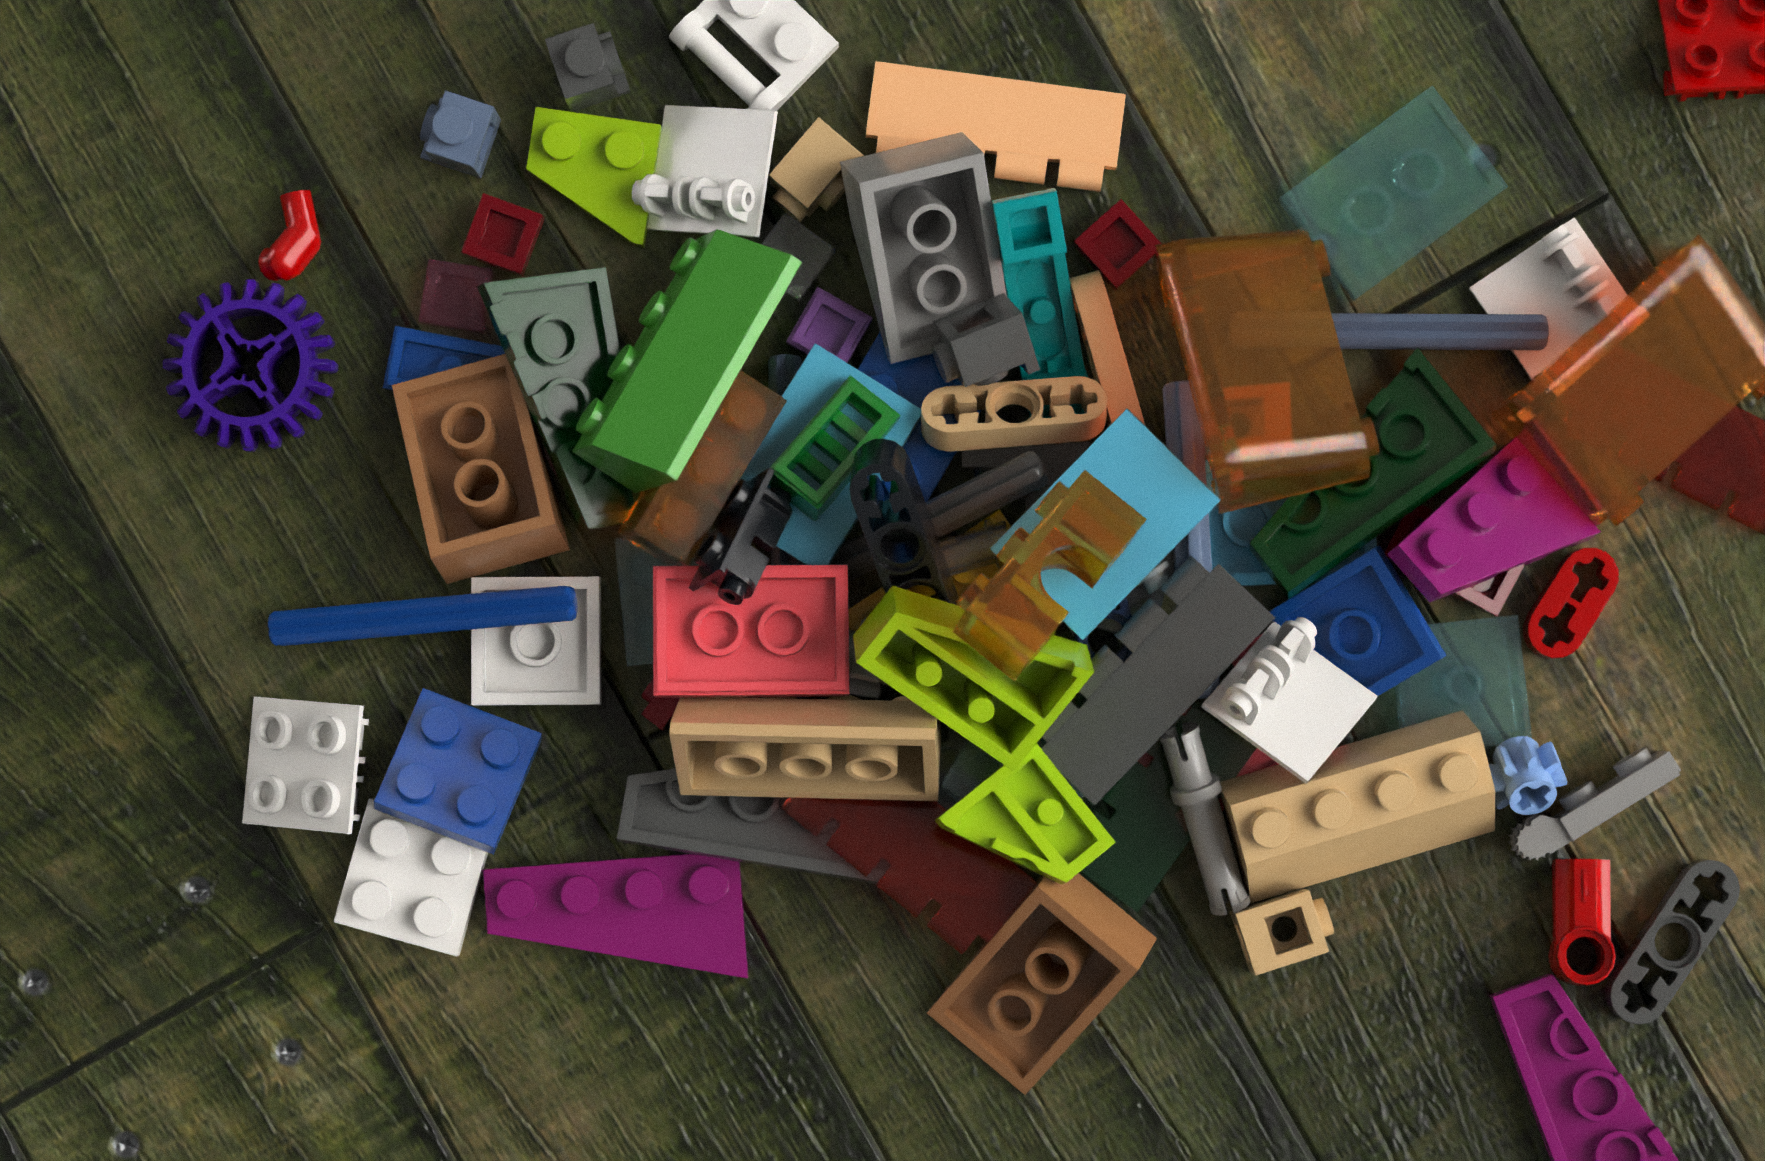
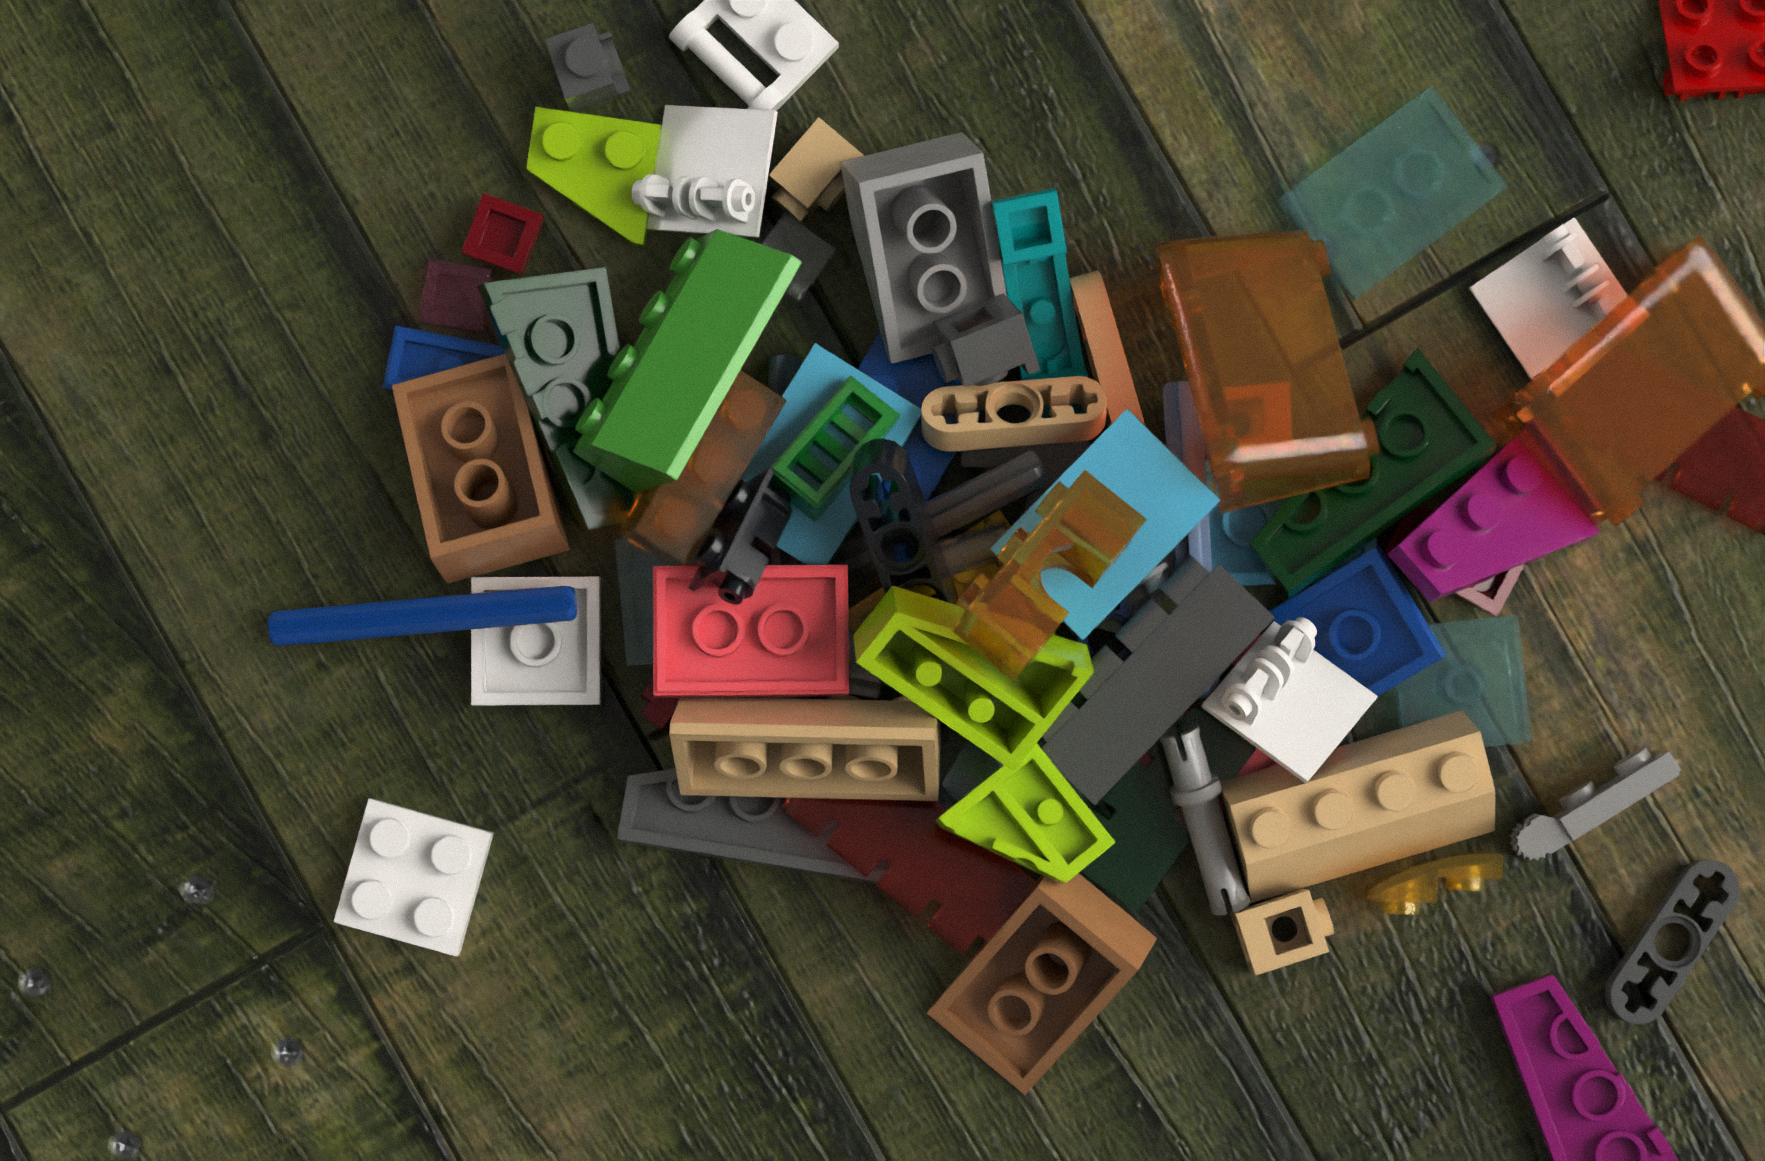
dark purple gear [163,279,338,452] -> none
white hinge [242,697,369,834] -> none
red arm [258,190,321,281] -> none
blue plate [374,688,542,855] -> none
sand blue brick [420,90,501,179] -> none
magenta wing [483,854,749,979] -> none
medium lavender tile [786,287,873,363] -> none
light nougat windscreen [865,61,1126,192] -> none
dark red plate [1073,199,1163,291] -> none
sand blue axle [1230,313,1549,350] -> none
light blue gear [1489,736,1568,815] -> none
red beam [1523,547,1619,659] -> none
red piece [1548,859,1616,986] -> none
none -> clear yellow slope [1364,852,1503,915]

